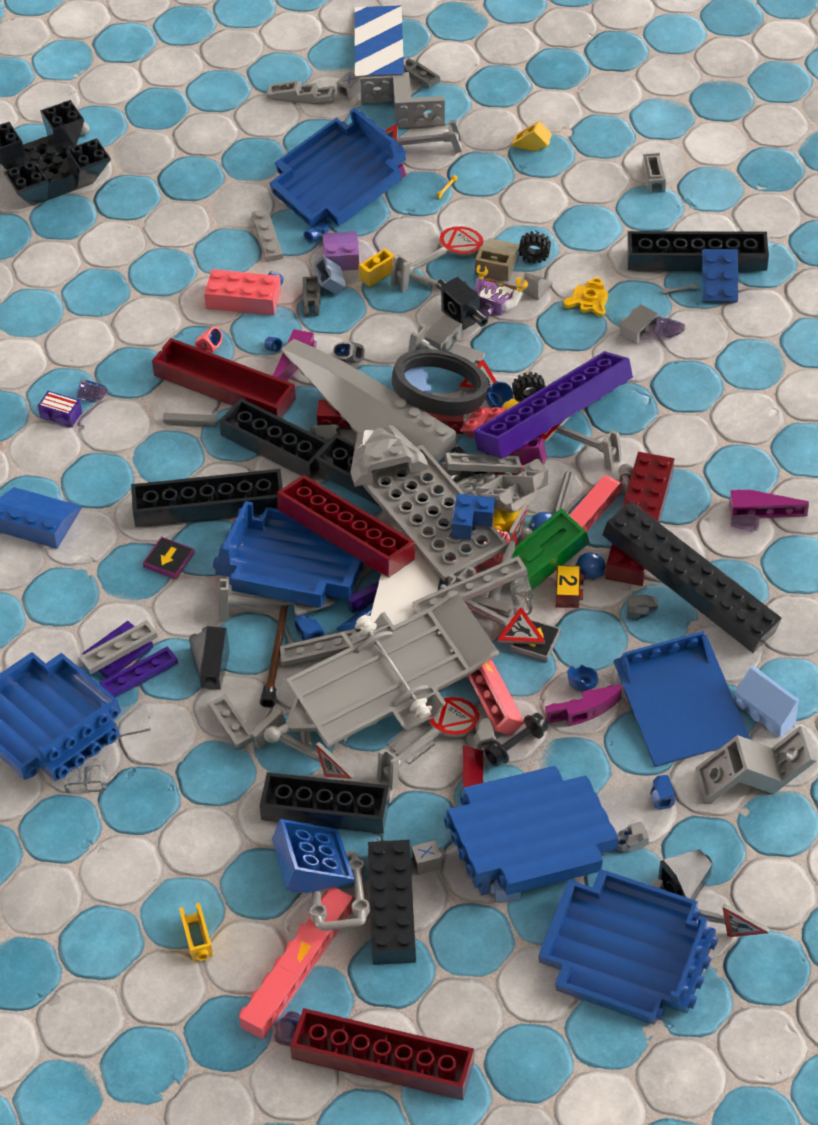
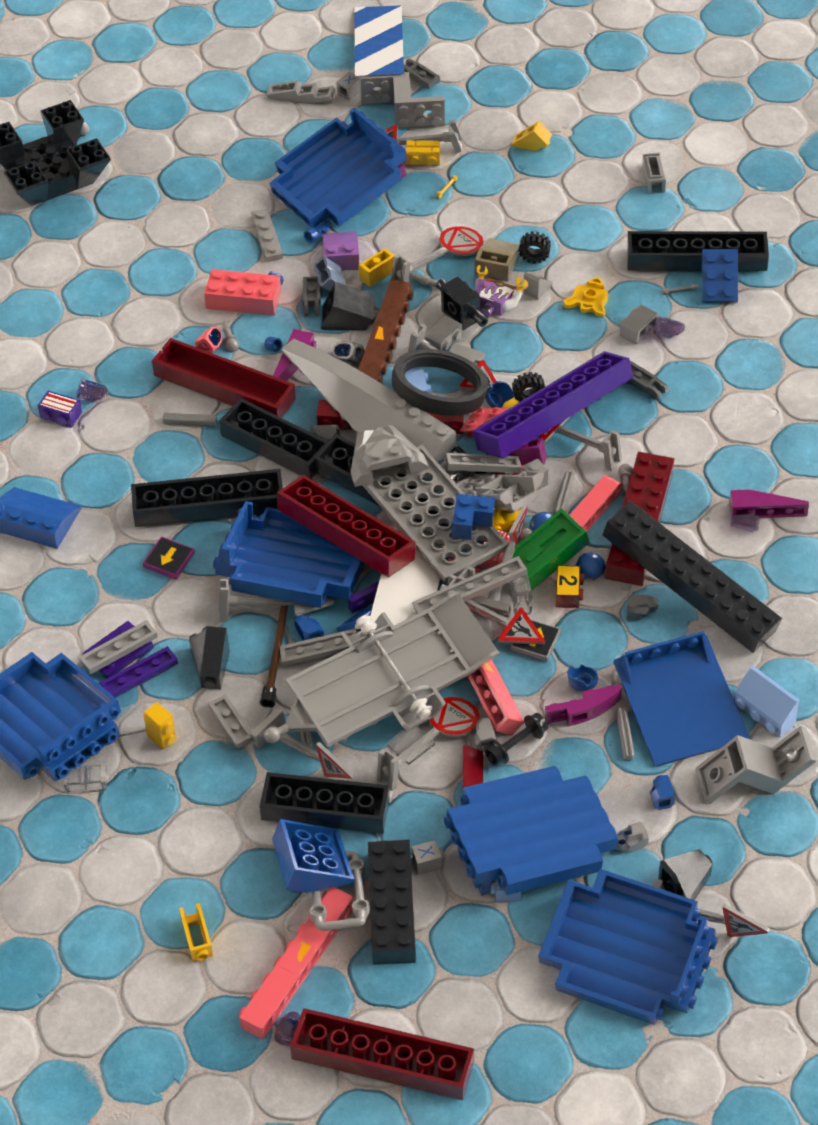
none -> yellow brick [143,702,177,749]
none -> light grey bar [223,321,239,352]
none -> black slope [321,282,376,331]
none -> copper brick [358,279,414,384]
none -> yellow brick [406,140,440,166]
none -> light grey axle [616,707,635,761]
none -> dark grey hinge [628,361,668,399]

